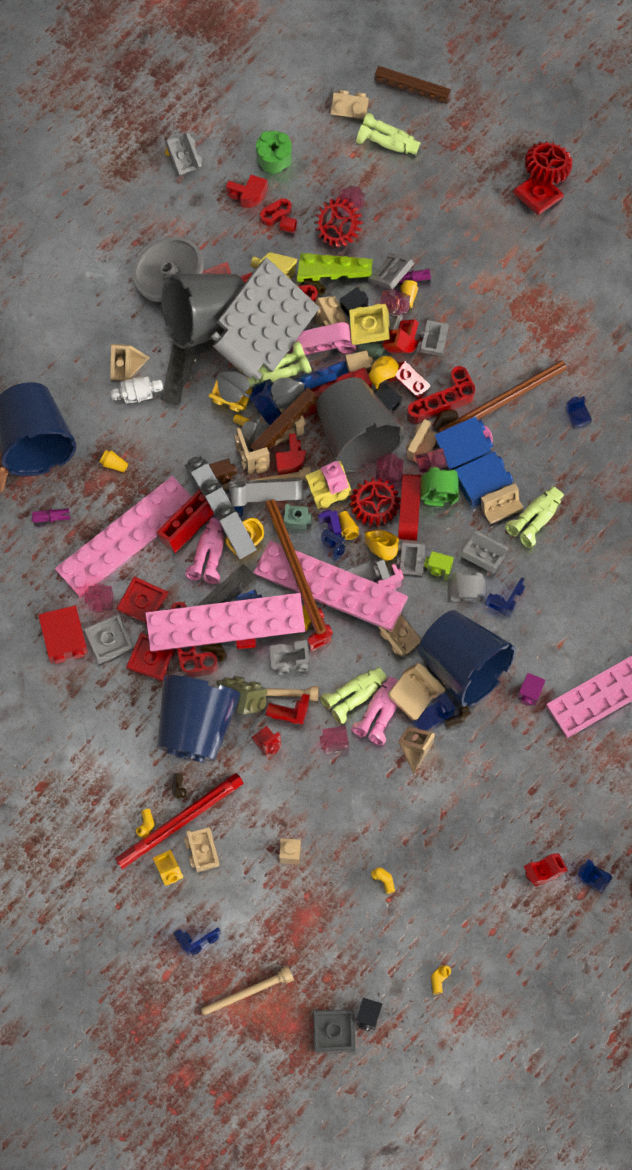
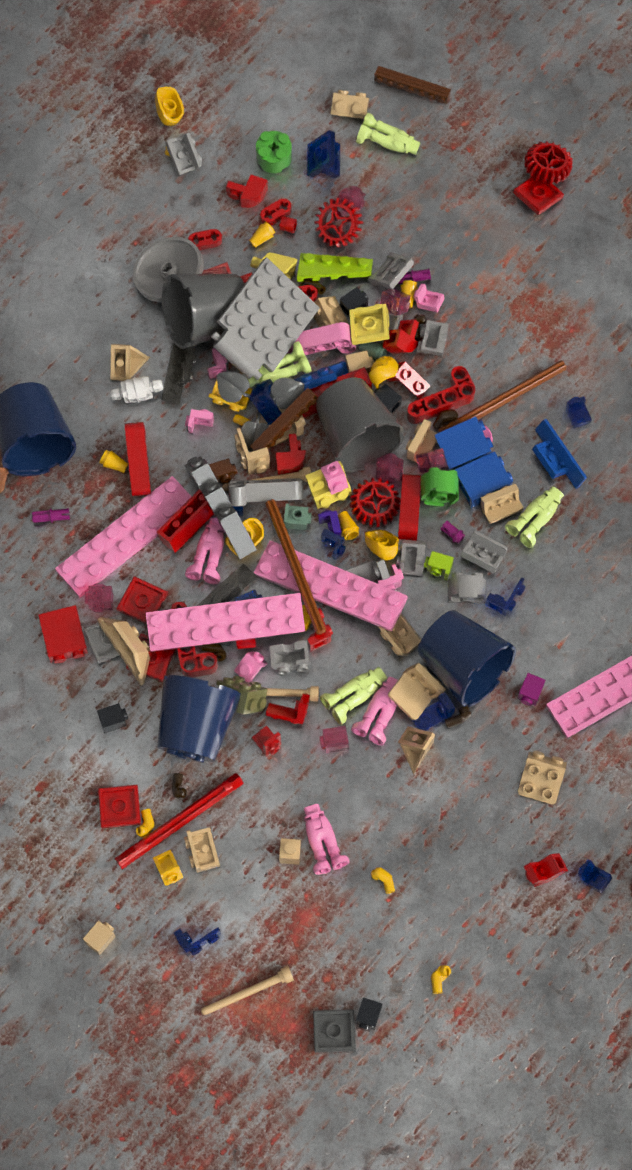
none -> tan brick [83,920,116,955]
none -> tan wedge [97,617,150,686]
none -> black brick [97,703,128,734]
none -> red plate [98,785,141,829]
none -> red beam [125,422,151,497]
none -> yellow piece [155,87,184,127]
none -> bright pink bracket [185,409,214,433]
none -> red beam [188,229,222,251]
none -> bright pink bracket [207,348,227,379]
none -> bright pink bracket [234,651,268,683]
none -> yellow cone [248,222,275,248]
none -> bright pink piece [304,804,350,875]
none -> clear blue bracket [307,130,340,178]
none -> bright pink bracket [414,283,445,313]
none -> dark brown arm [414,314,426,341]
none -> magenta pin [440,521,465,544]
none -> tan bracket [518,751,567,804]
none -> blue bracket [532,419,587,489]

